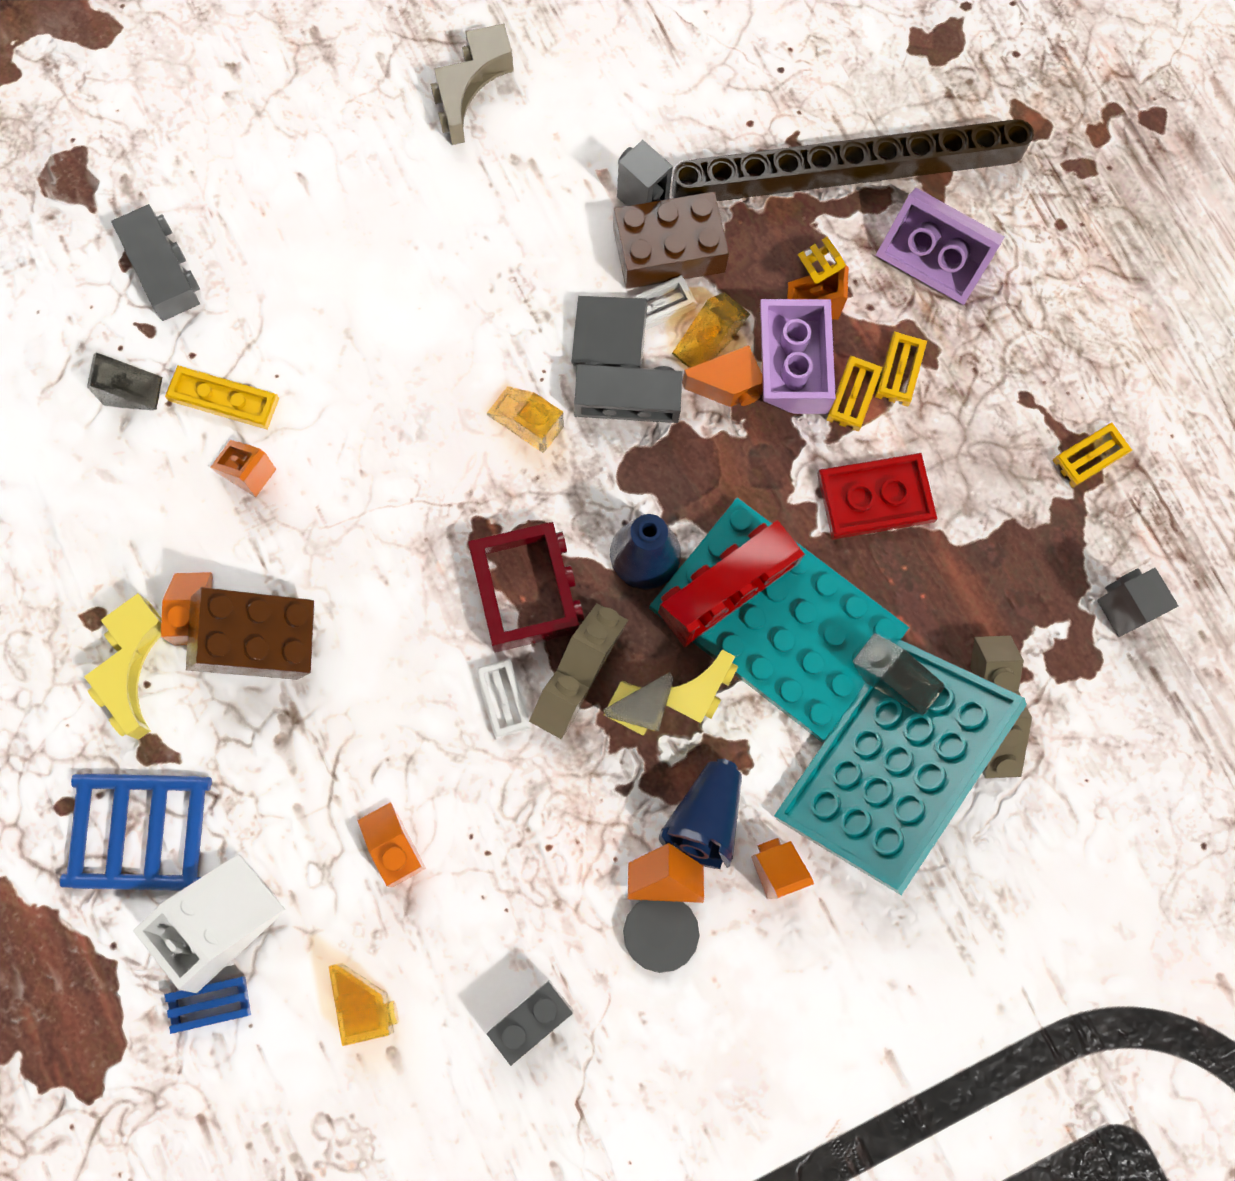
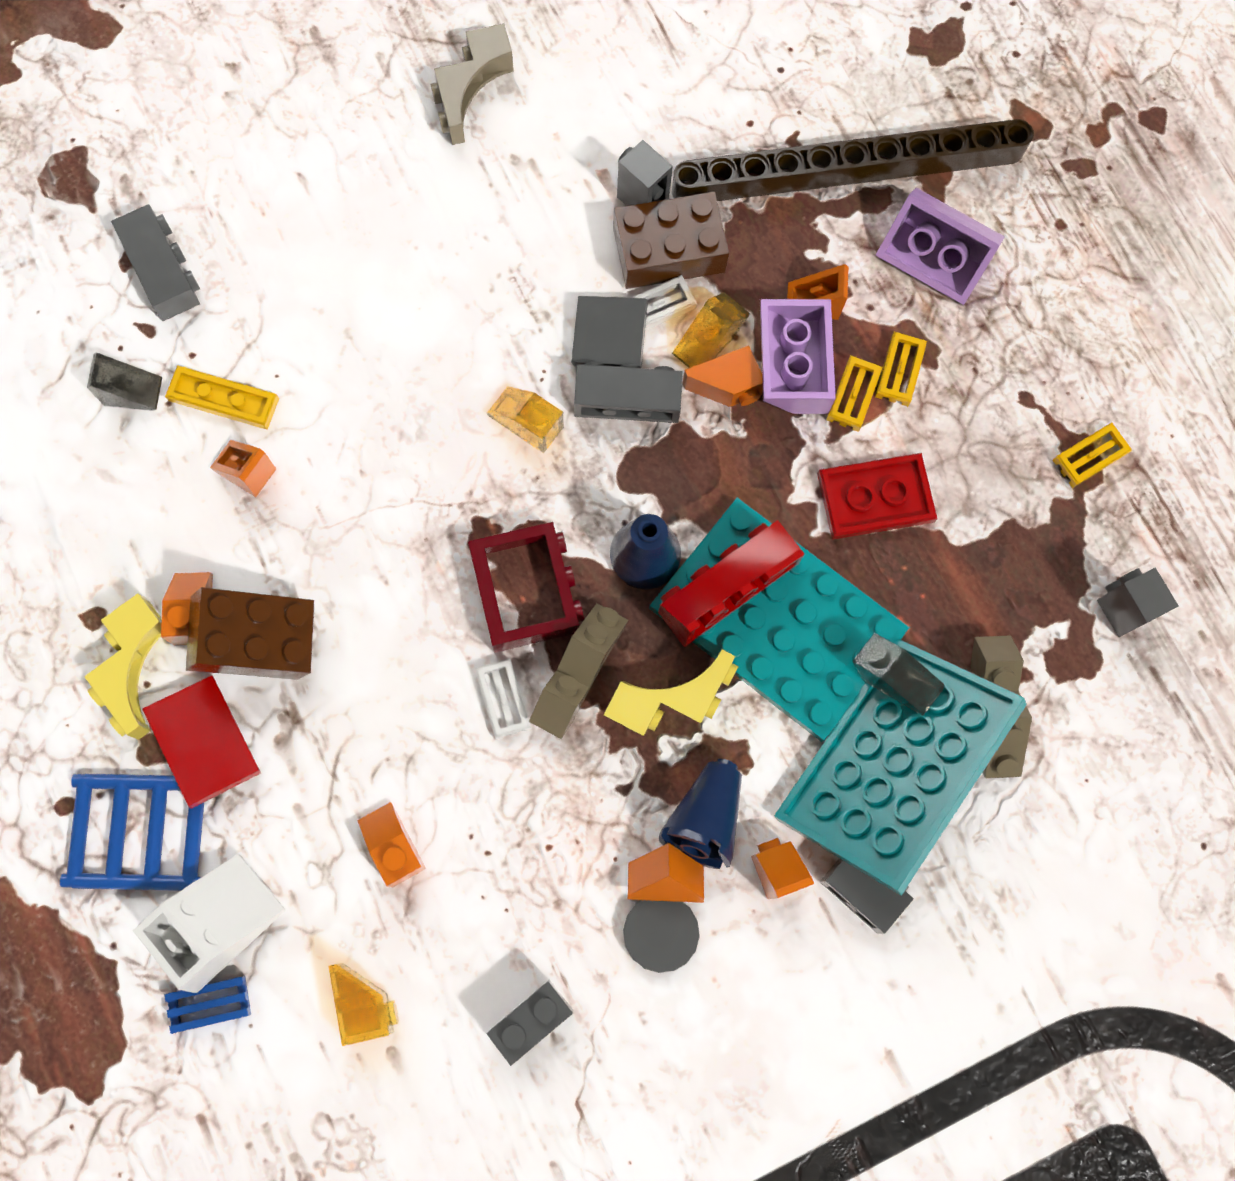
clear smoke slope [603,672,675,732] -> none
yellow tile [798,237,846,284] -> none
none -> red tile [142,675,261,809]
none -> dark grey brick [820,858,914,934]

